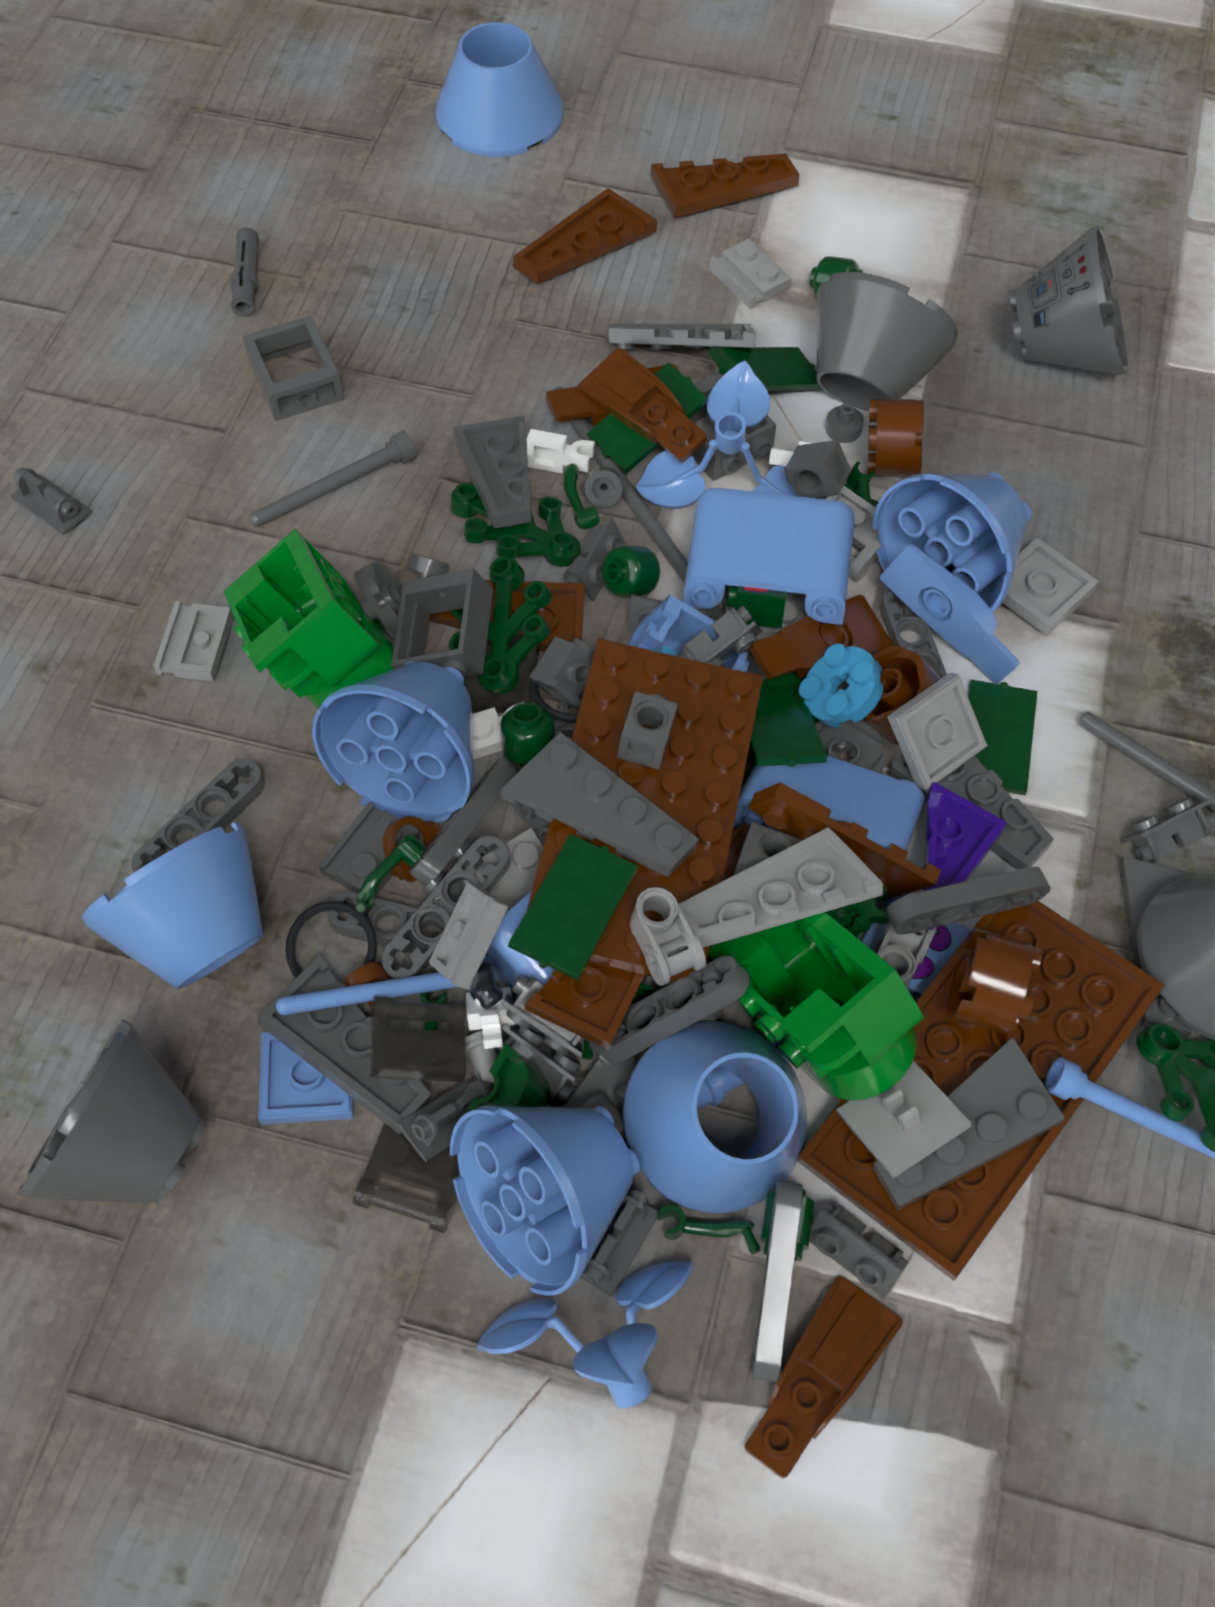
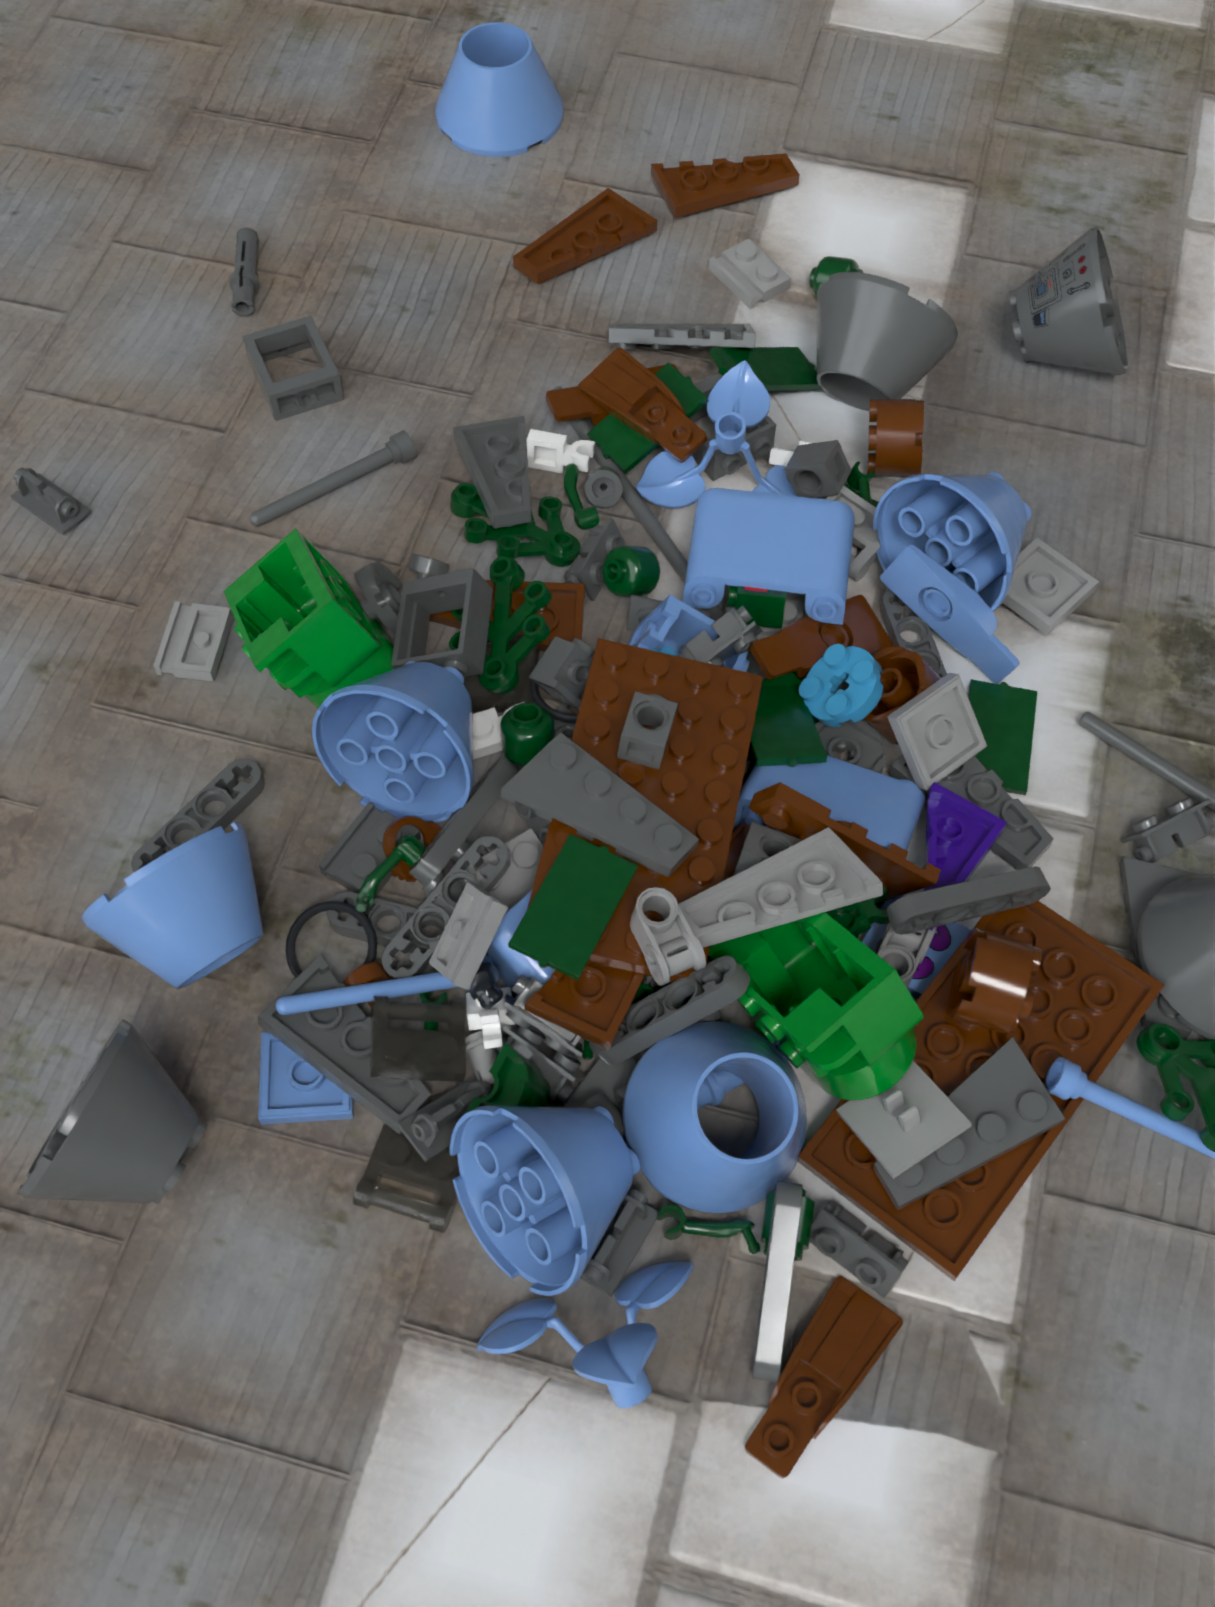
dark grey tile [825,403,864,443] -> none

